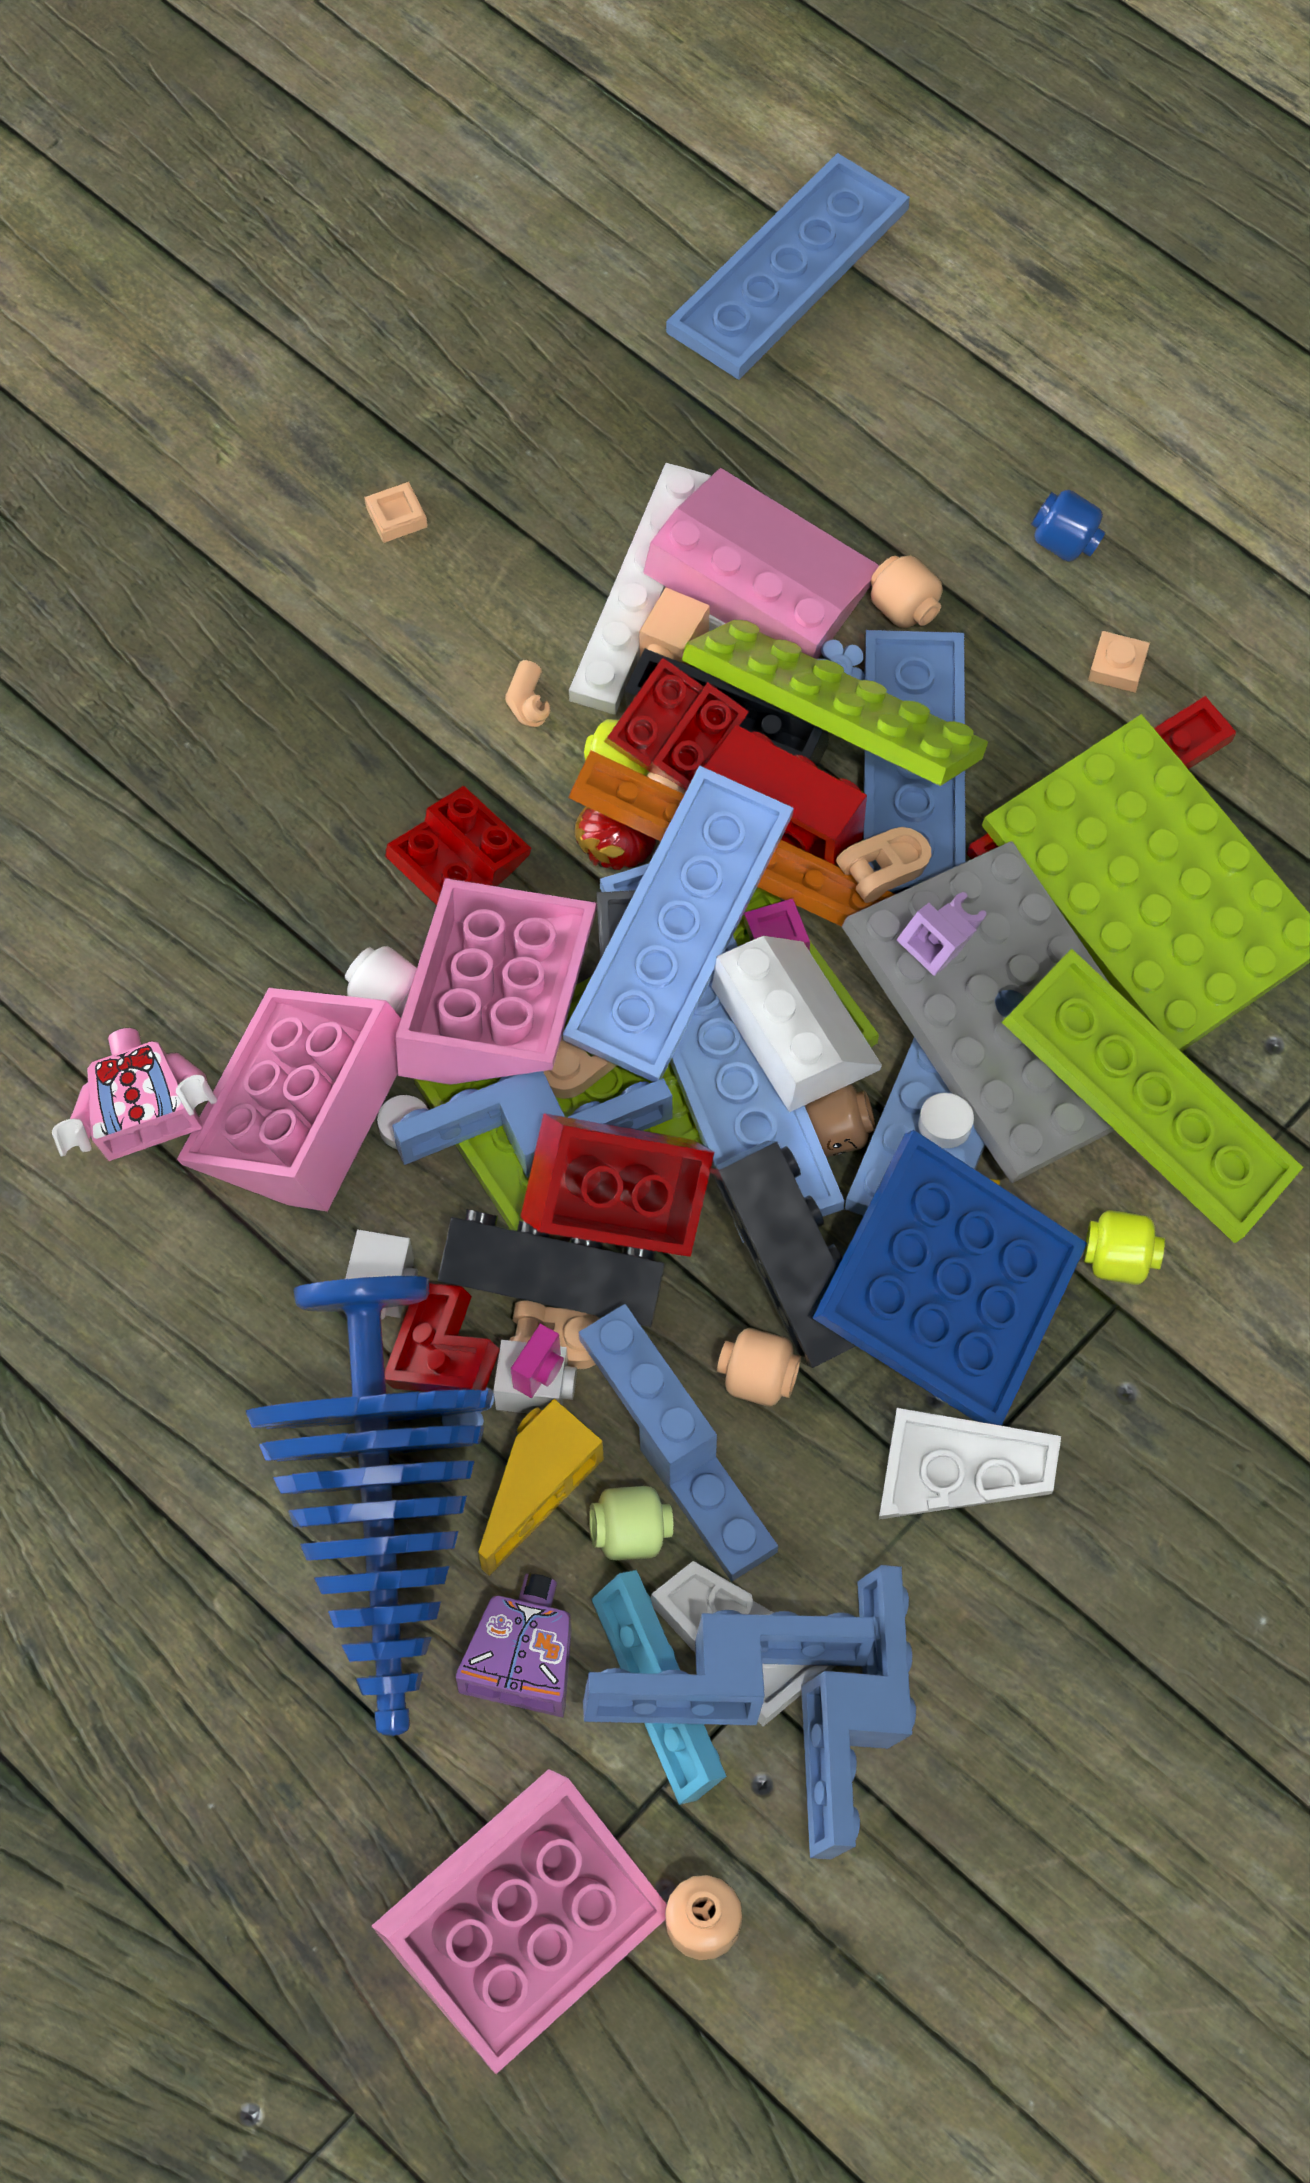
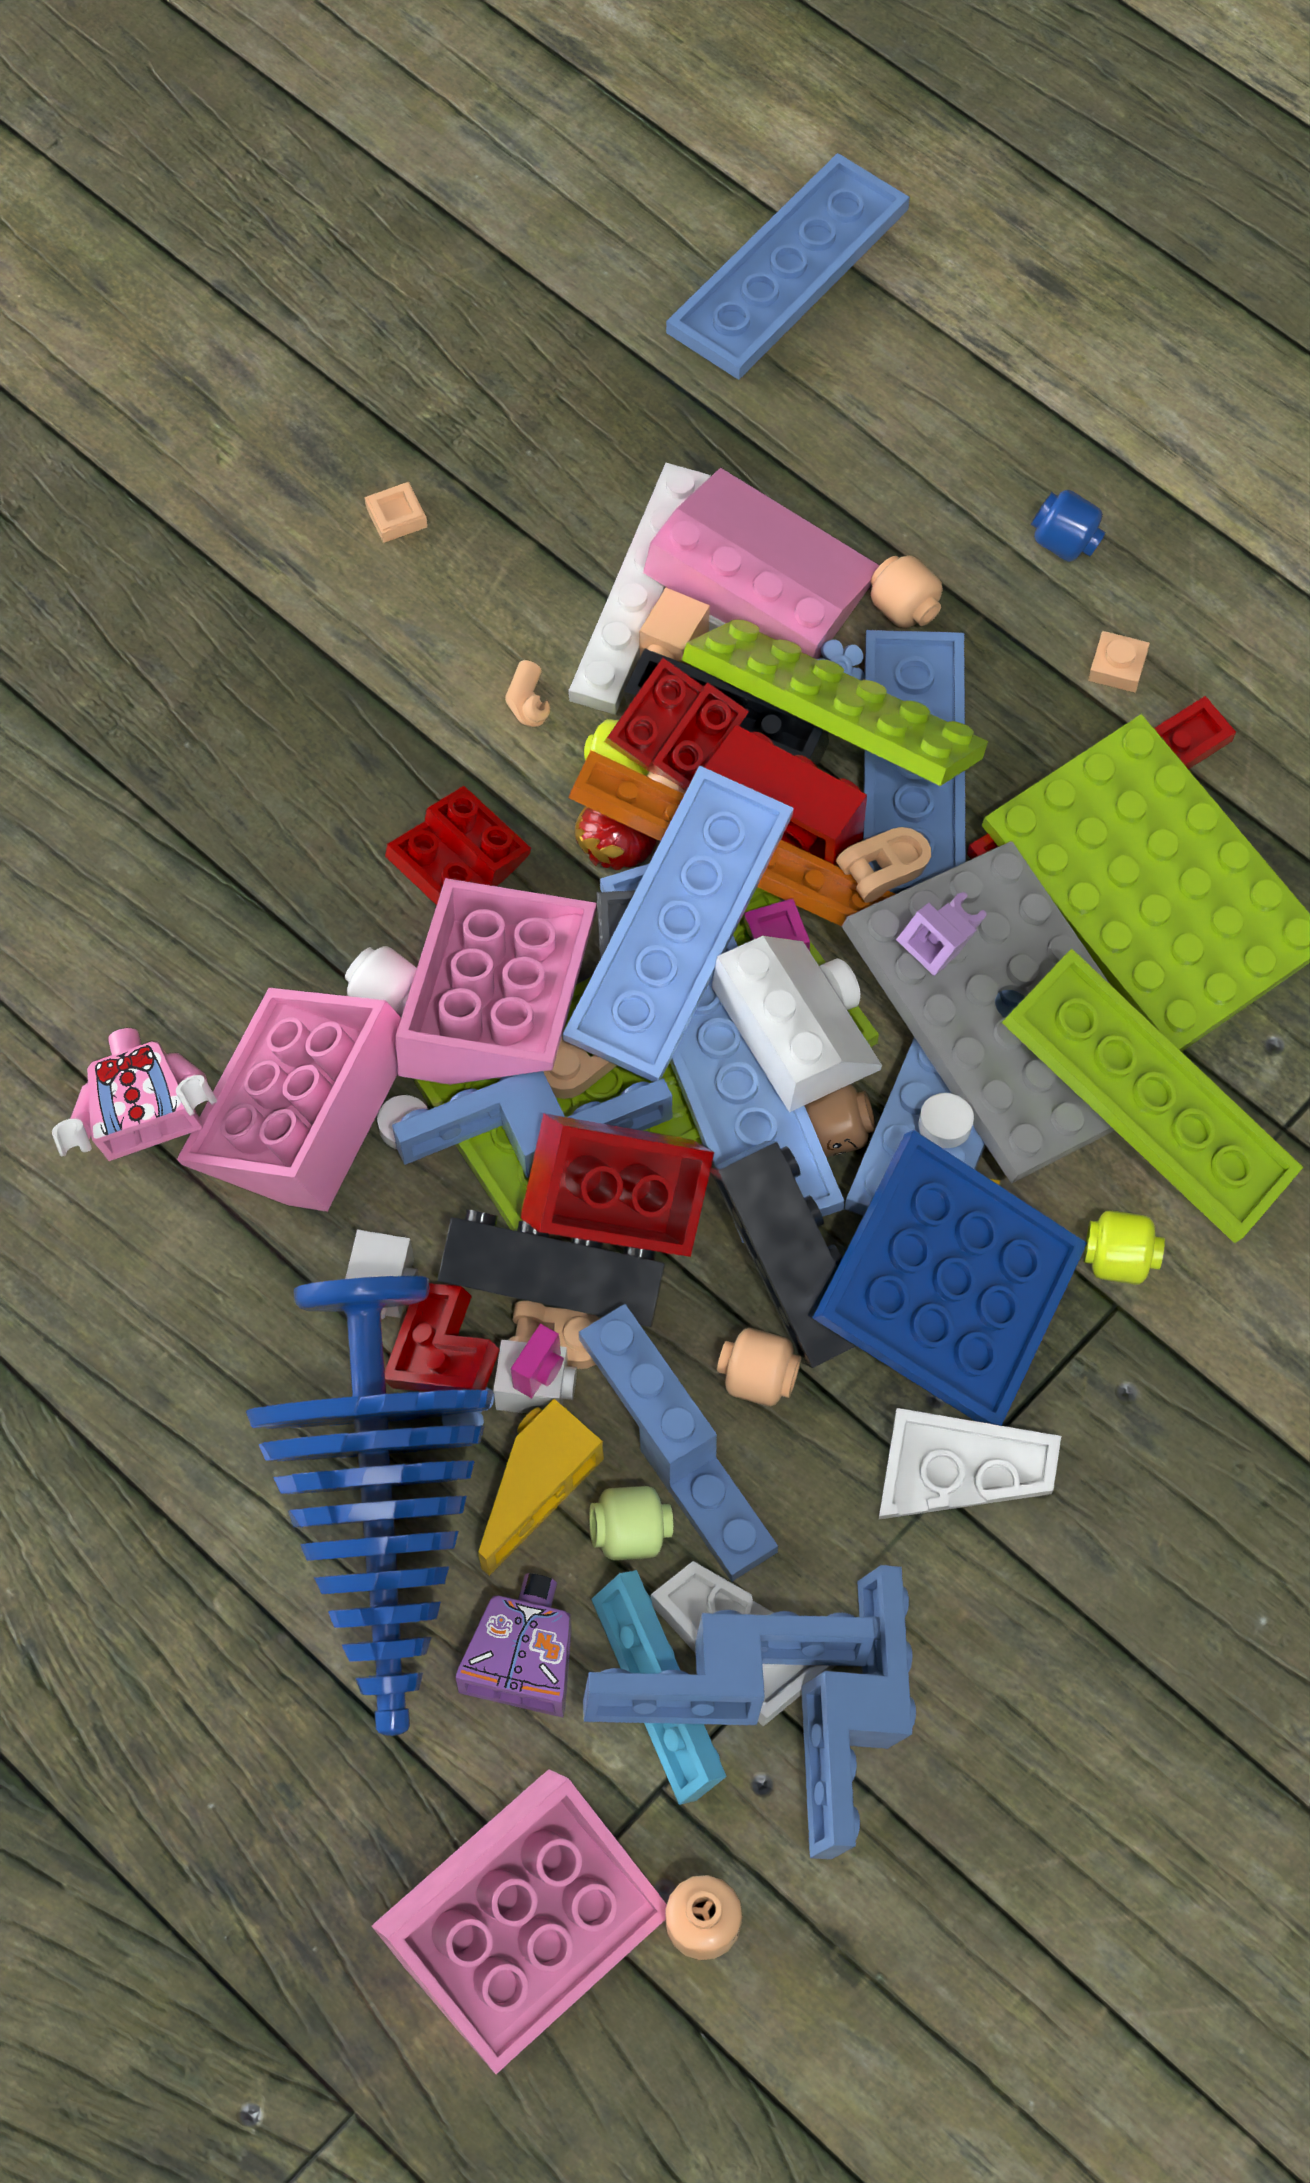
none -> white tile [819,958,860,1010]

